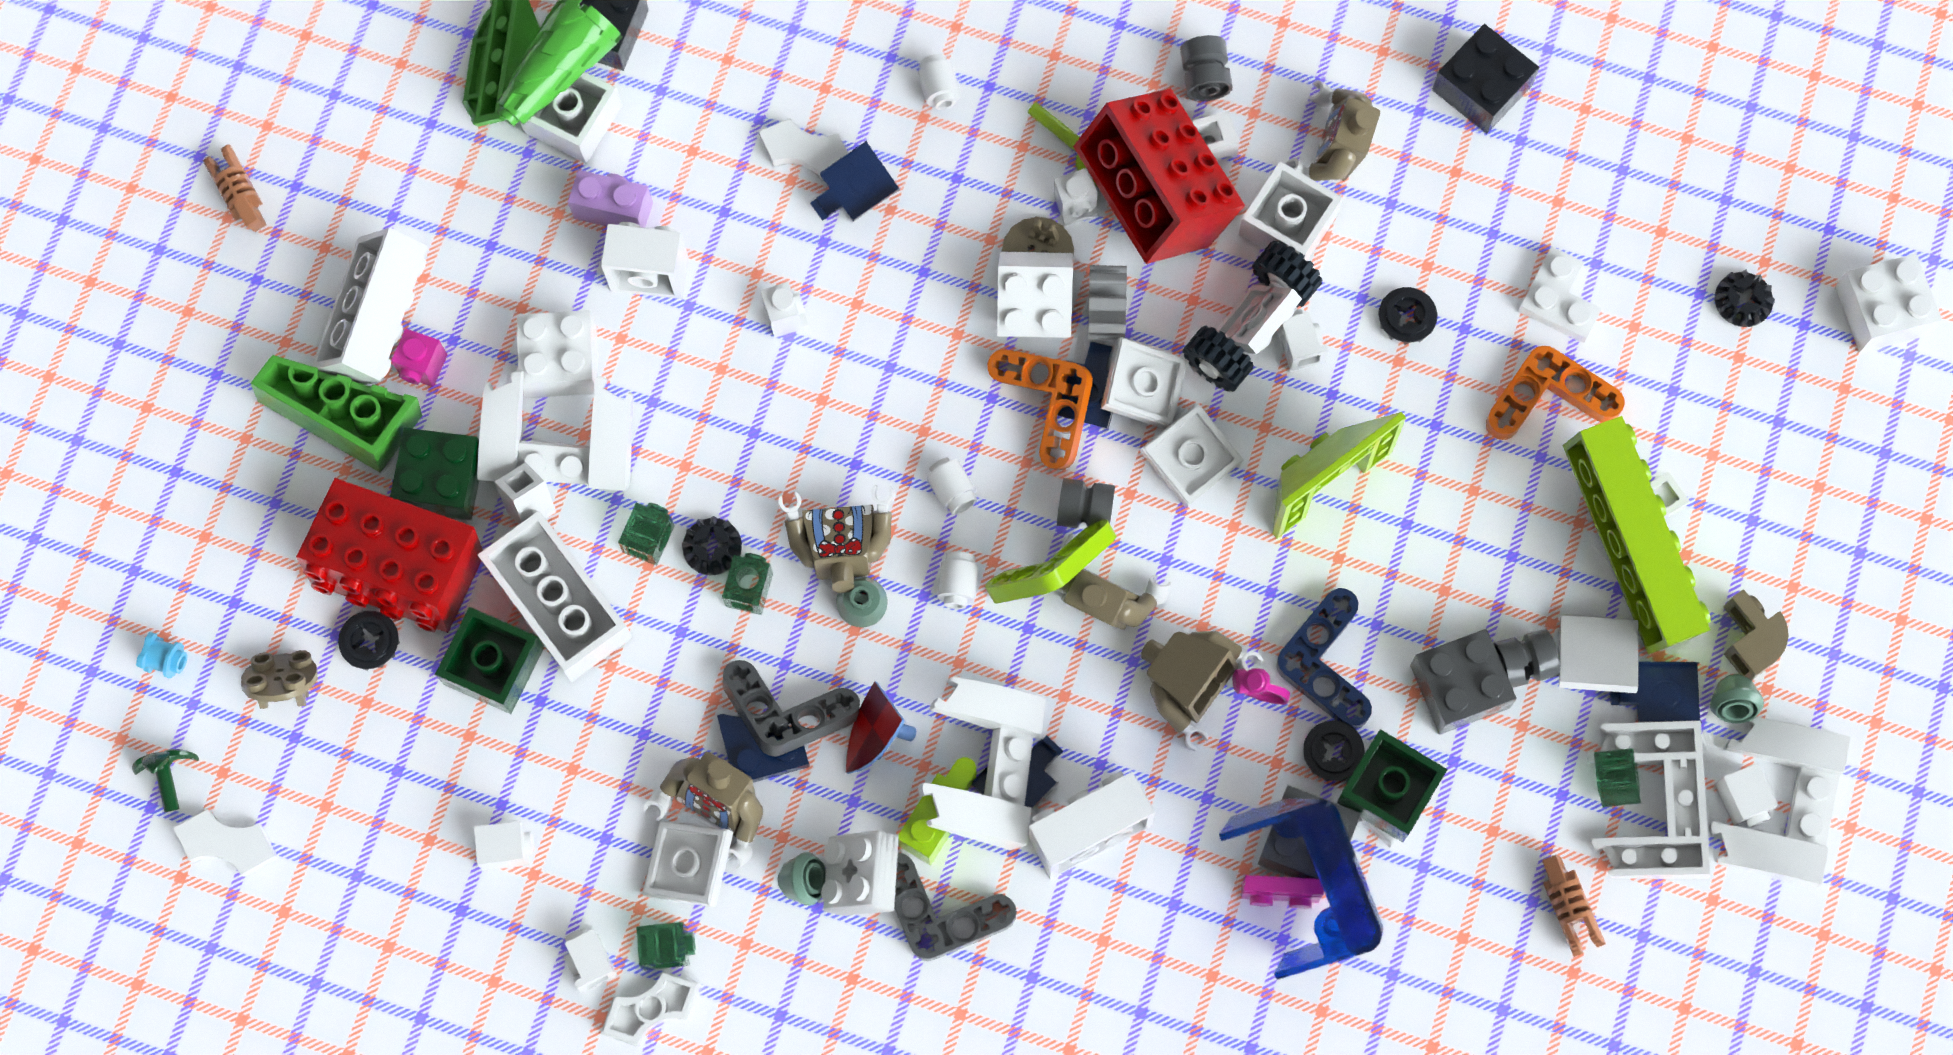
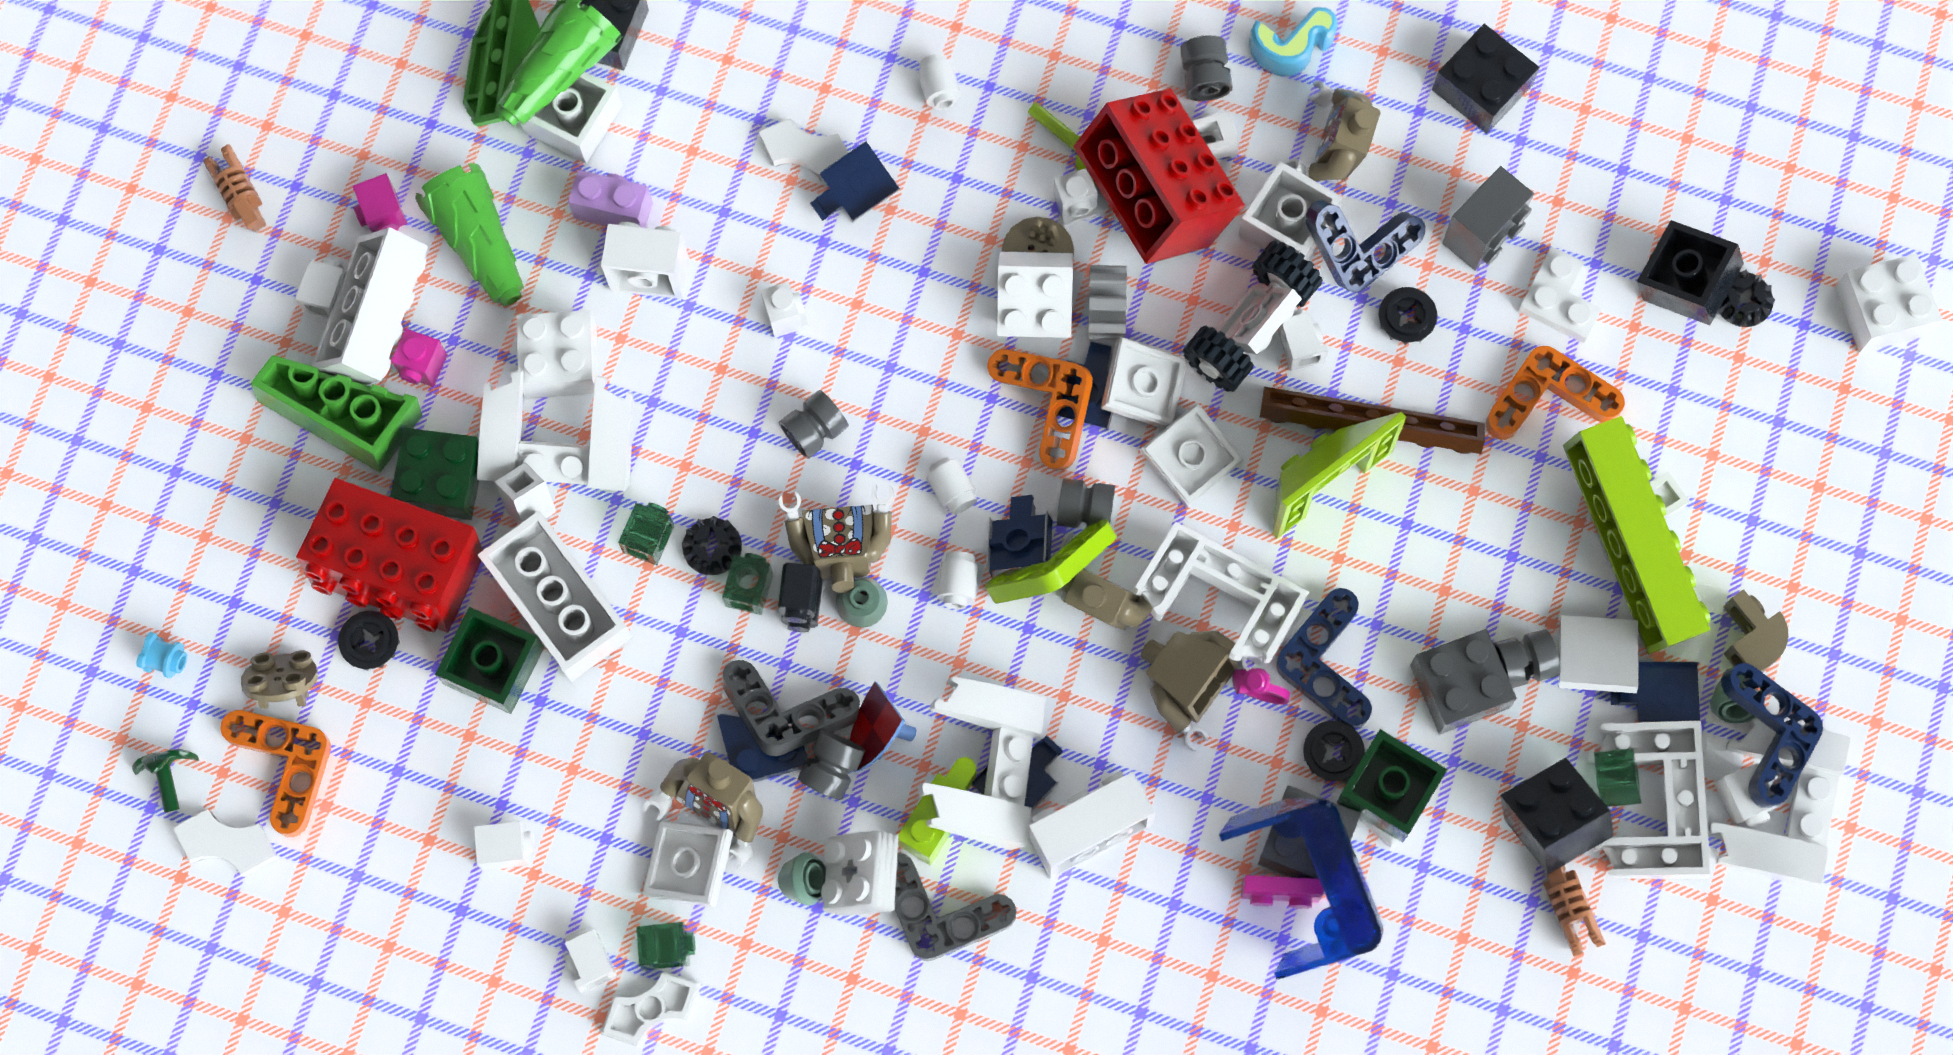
none -> orange beam [220,710,331,837]
none -> white brick [295,259,346,319]
none -> dark pink brick [352,173,408,233]
none -> bright green cone [415,163,524,306]
none -> black brick [777,563,823,633]
none -> dark grey wheel [778,390,849,459]
none -> dark grey wheel [798,729,866,800]
none -> dark blue piece [986,494,1053,577]
none -> white wedge [1133,522,1309,664]
none -> medium azure animal [1249,7,1338,76]
none -> reddish brown plate [1259,386,1485,454]
none -> dark blue beam [1305,200,1426,293]
none -> dark grey brick [1442,165,1535,271]
none -> black brick [1500,758,1614,874]
none -> black brick [1637,220,1744,326]
none -> dark blue beam [1721,663,1823,808]

